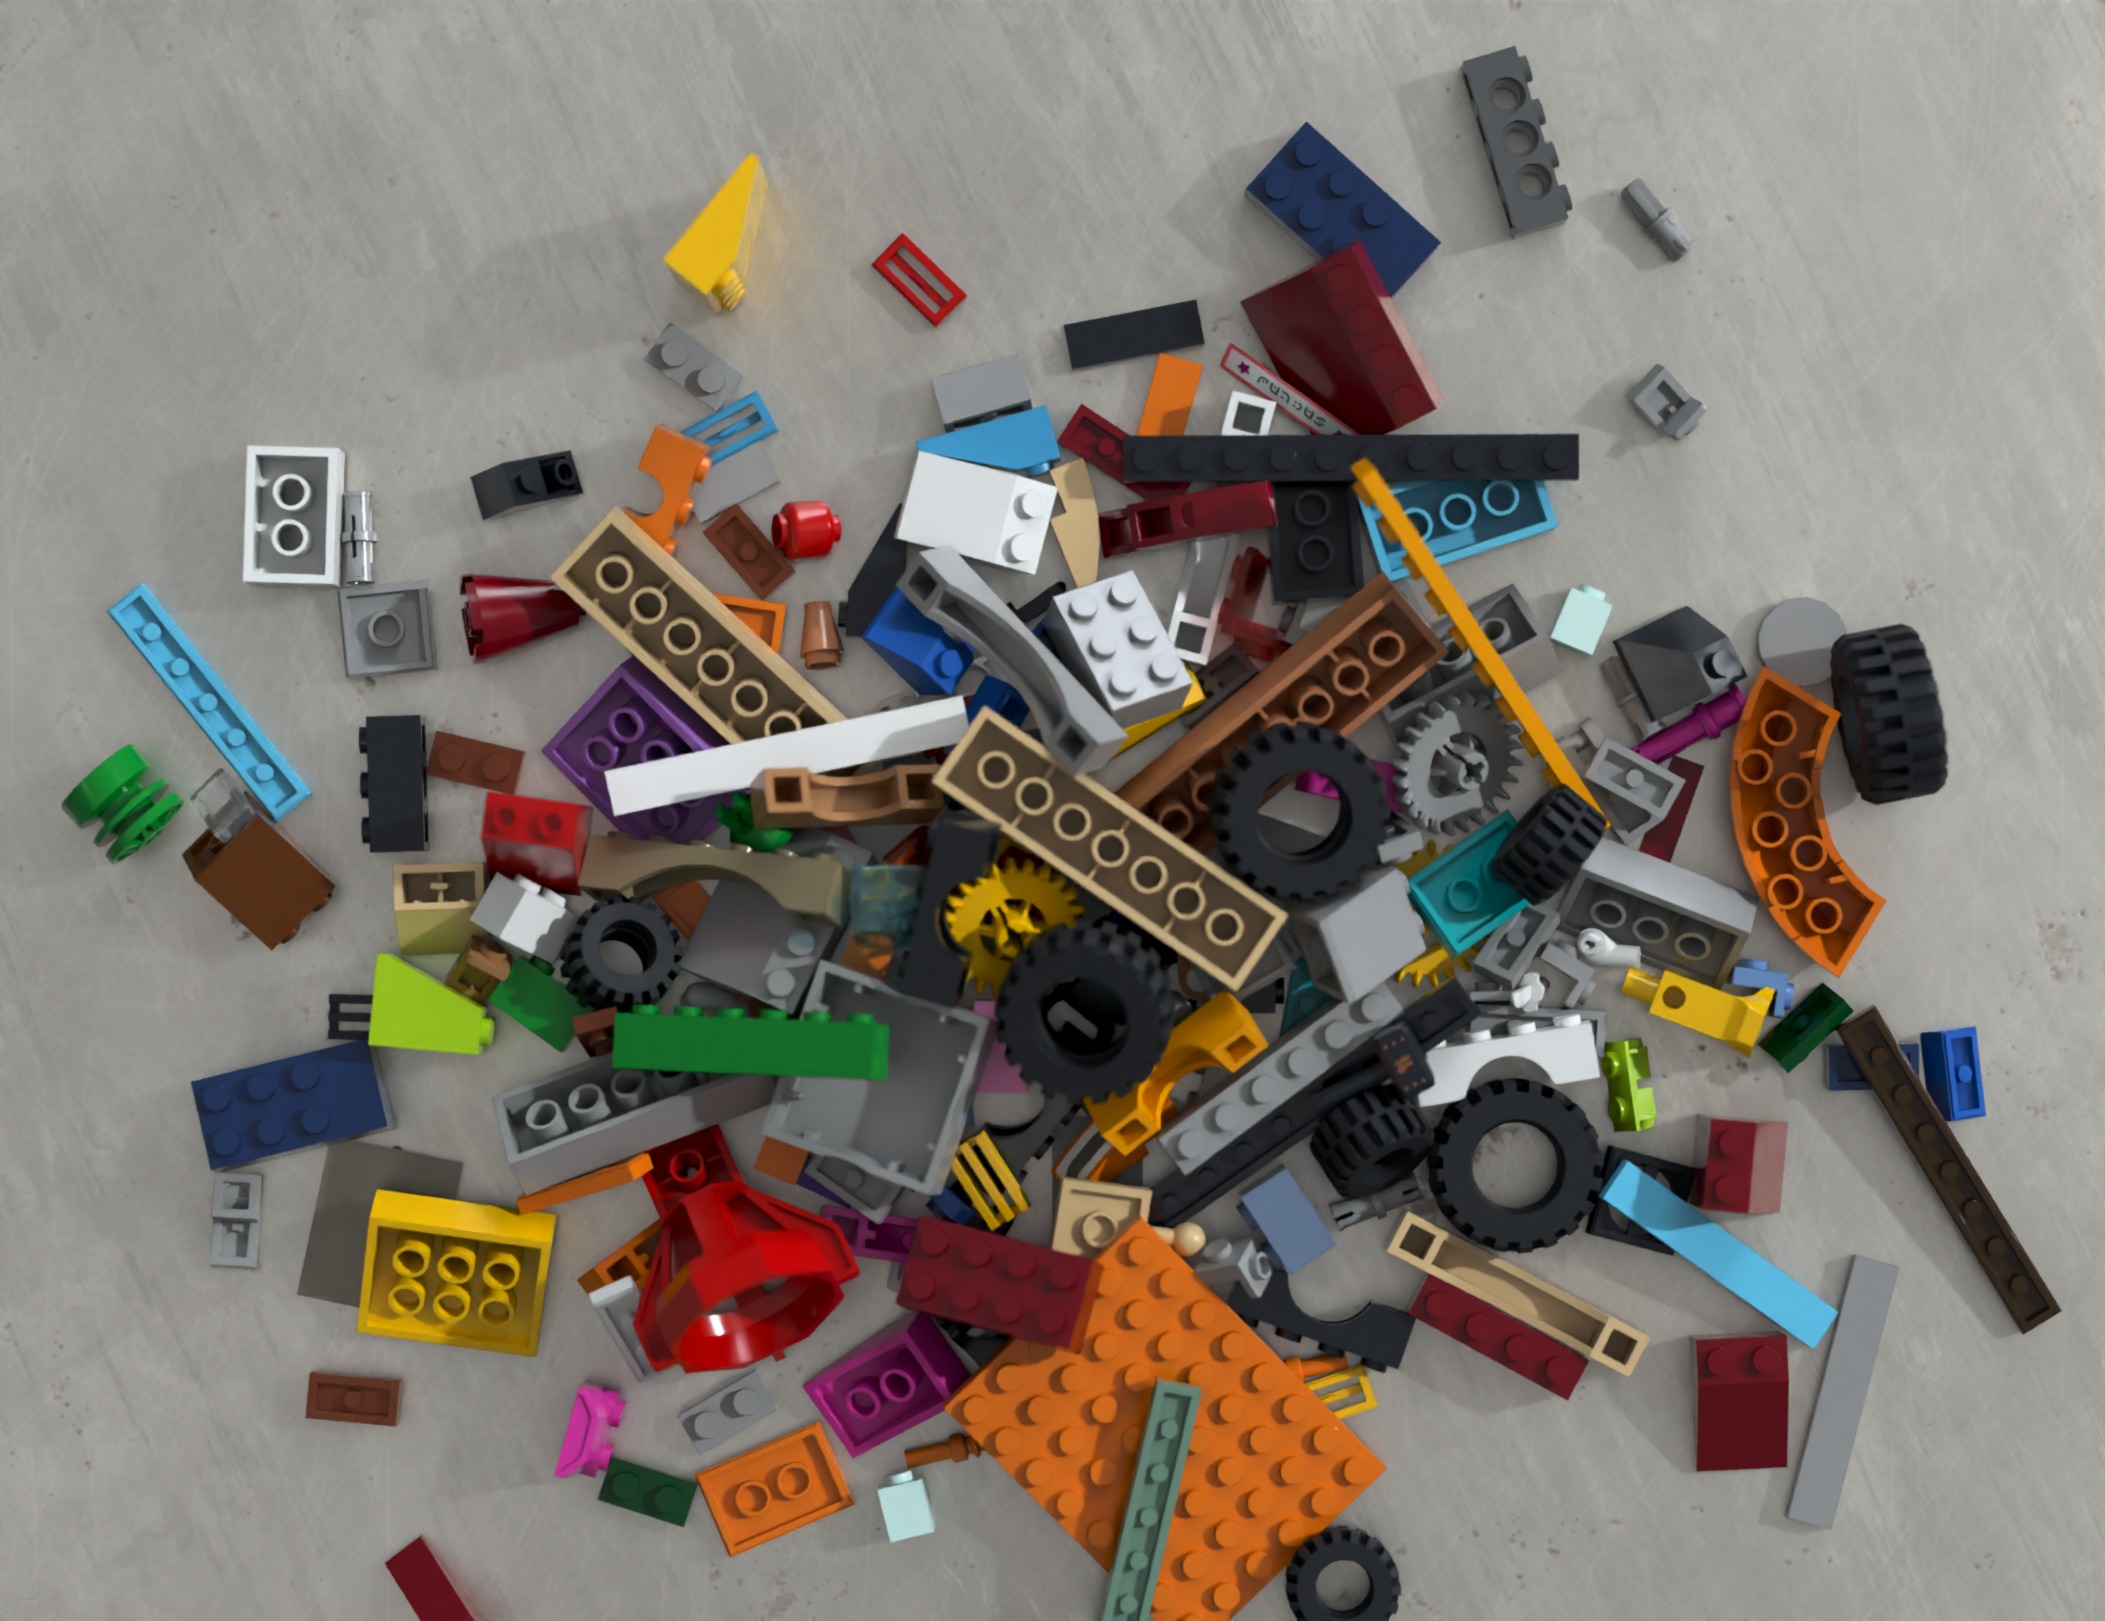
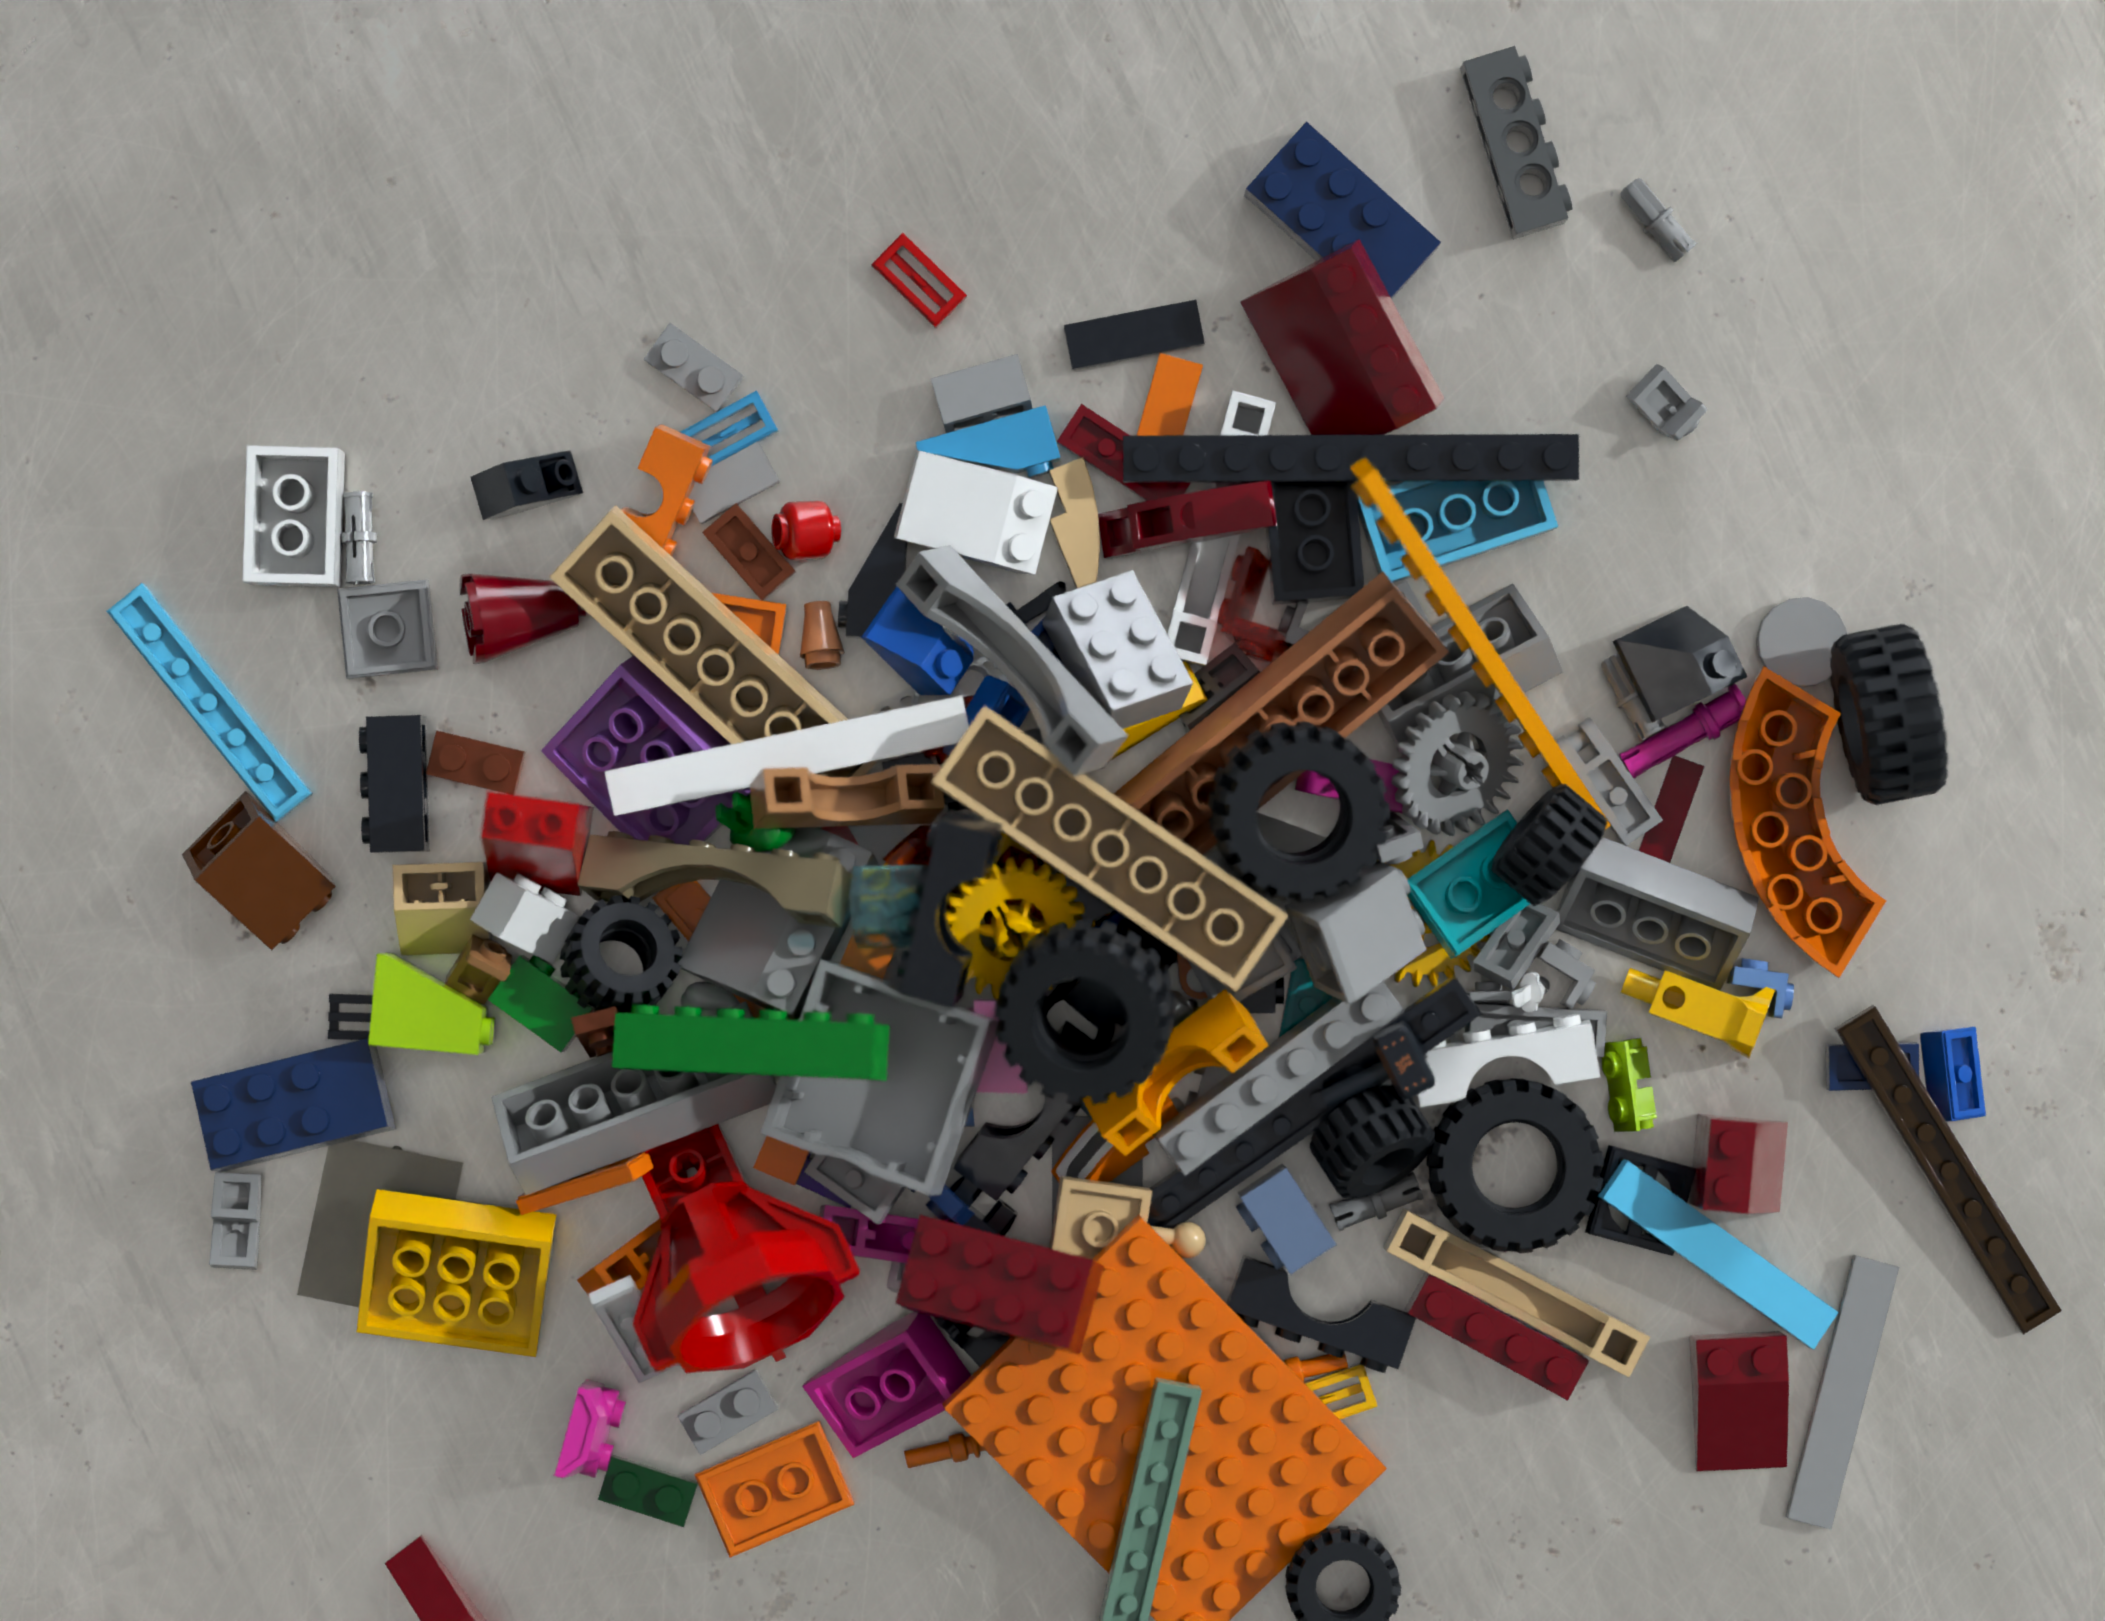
green wheel [61,744,185,864] -> none
clear tile [190,768,256,844] -> none
copper plate [305,1371,402,1427] -> none
yellow slope [663,152,768,316] -> none
light aqua brick [877,1470,935,1543] -> none
yellow tile [951,1129,1032,1231] -> none
light grey bracket [1194,1235,1274,1298] -> none
sticker [1219,342,1361,435] -> none
light aqua brick [1548,584,1613,657] -> none
white arm [1577,928,1641,968] -> none
light grey plate [1583,736,1686,820] -> none
dark green plate [1757,982,1853,1073] -> none

